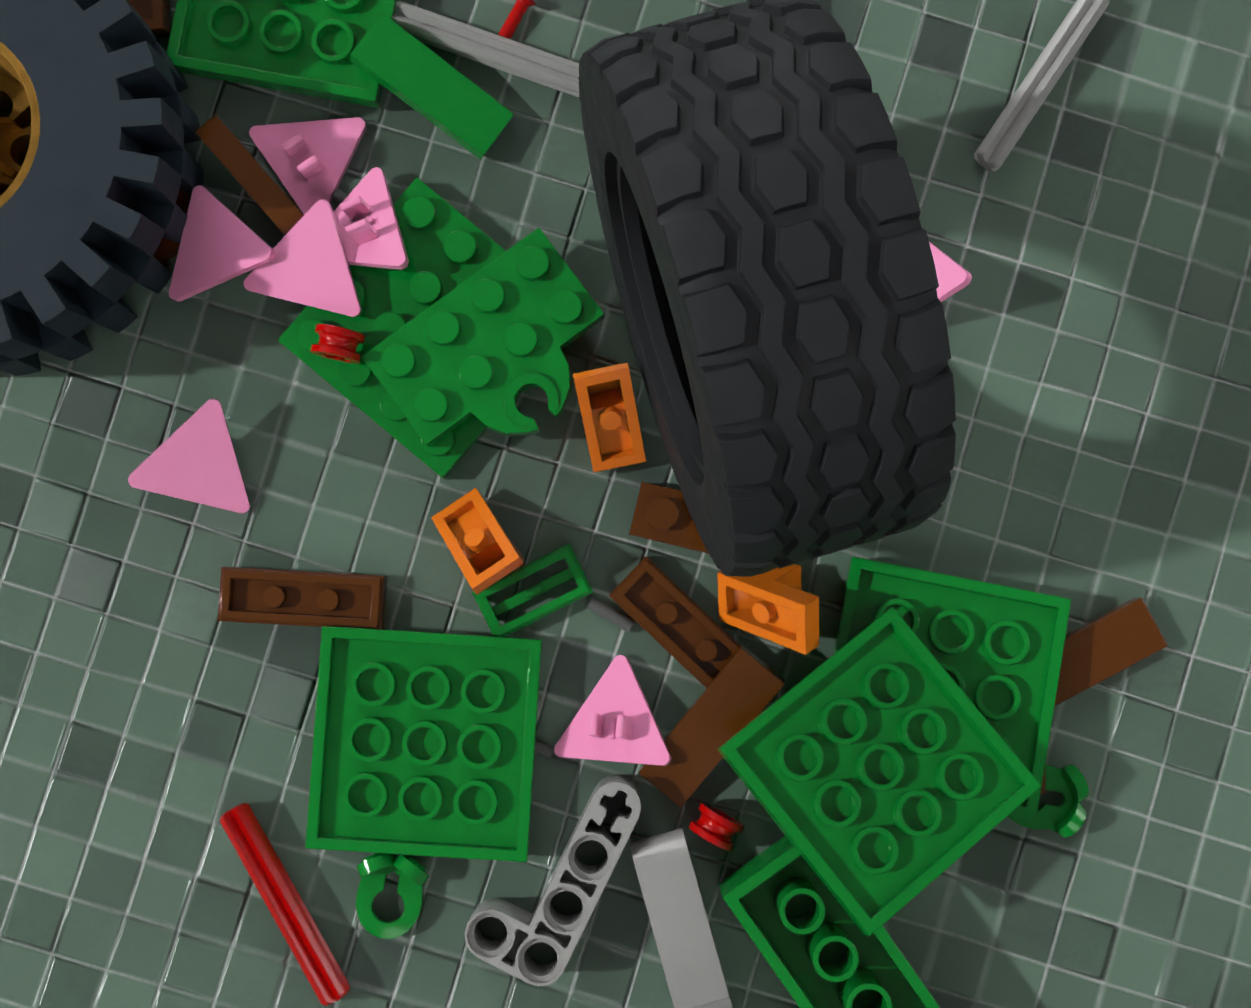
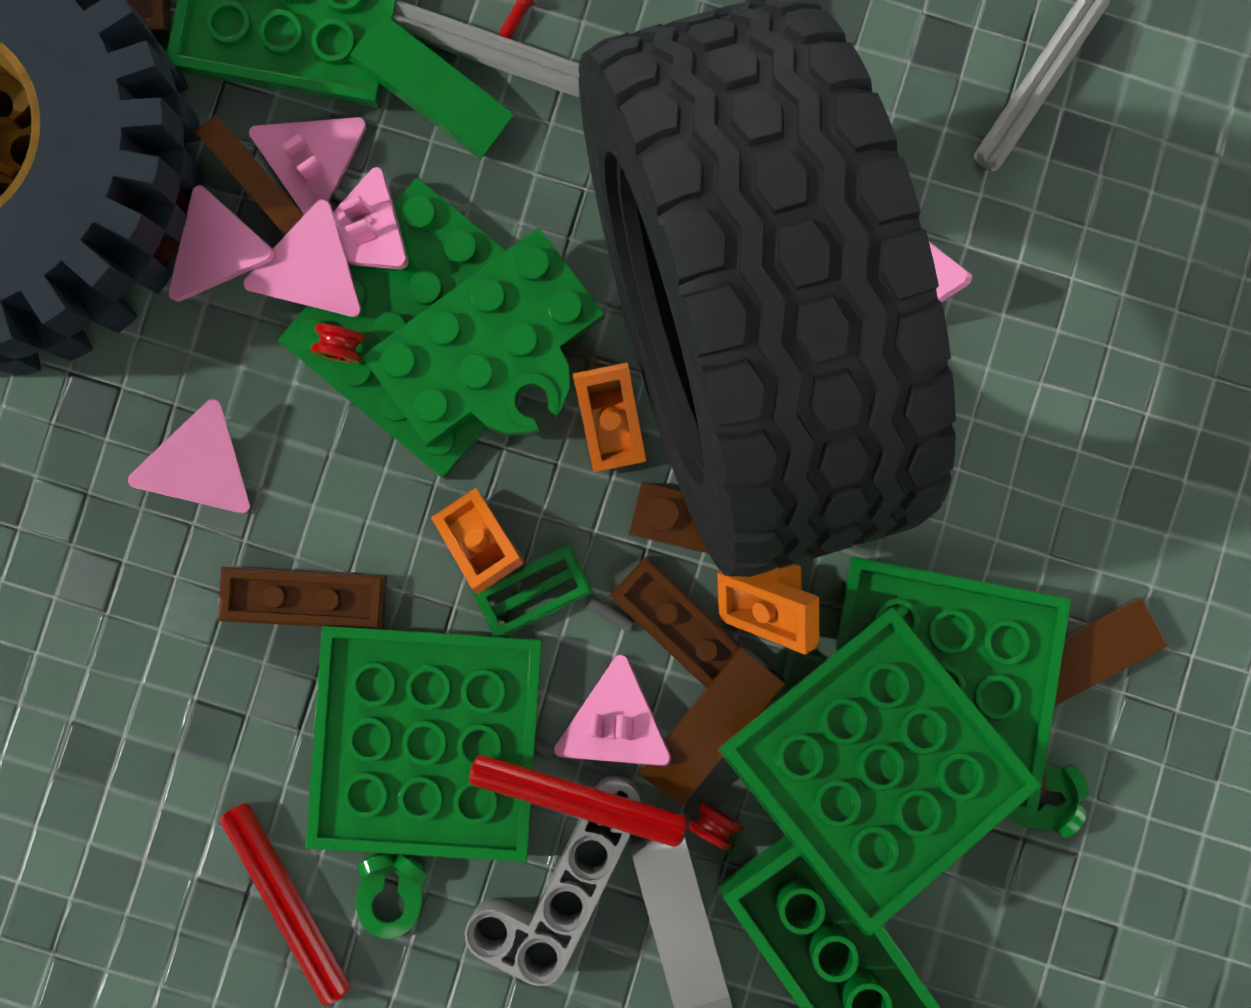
none -> red axle [469,755,687,847]

